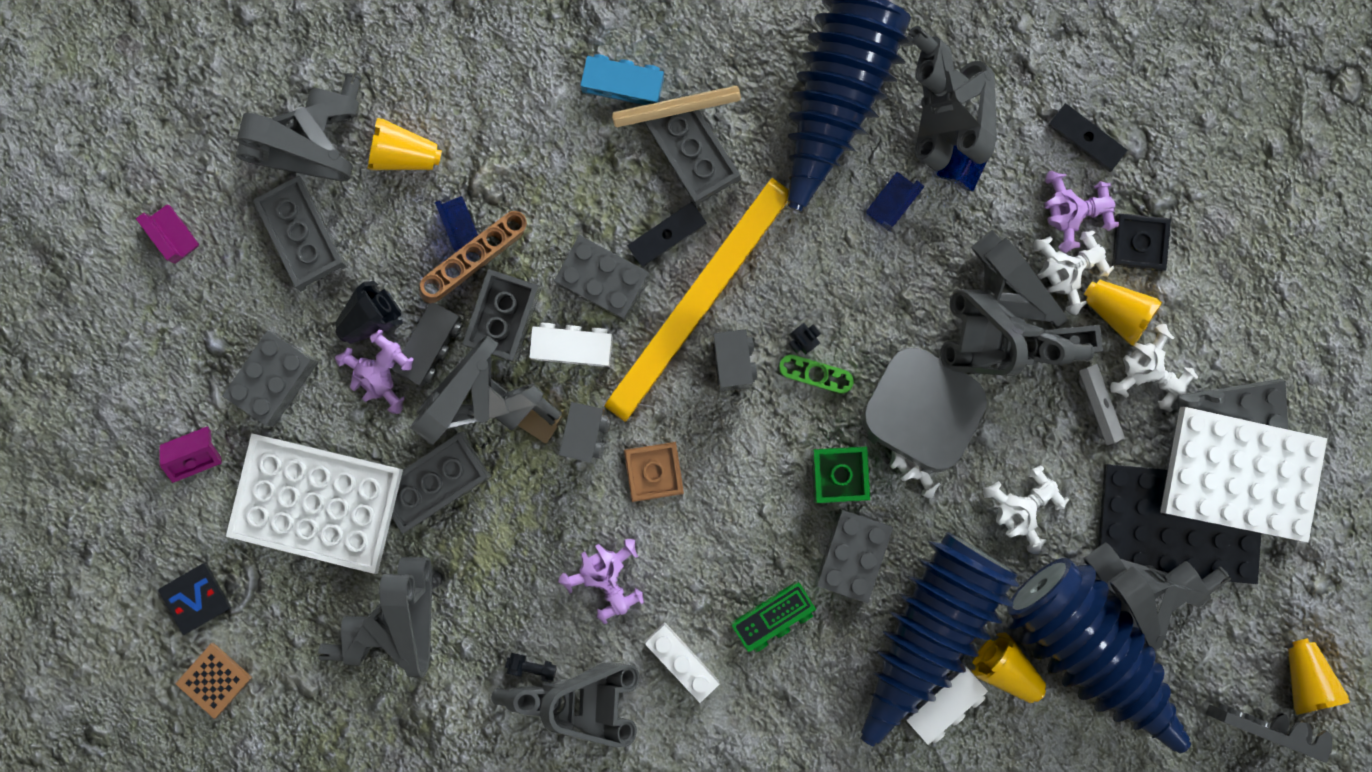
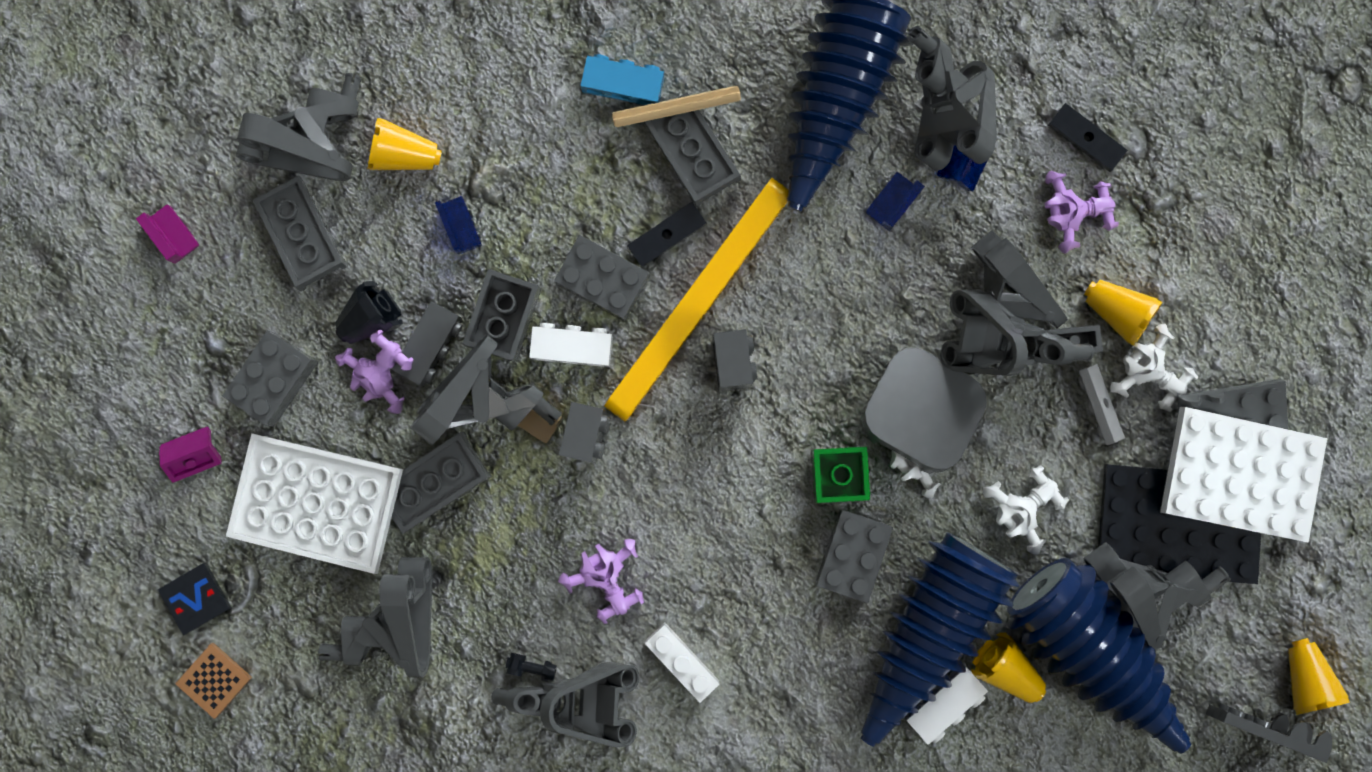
medium nougat beam [419,211,527,303] -> none
medium nougat tile [624,442,684,502] -> none
brick [731,581,816,653] -> none
bright green beam [779,355,854,394] -> none
black gear [789,323,821,355] -> none
white piece [1033,230,1114,315] -> none
black tile [1112,213,1171,271] -> none

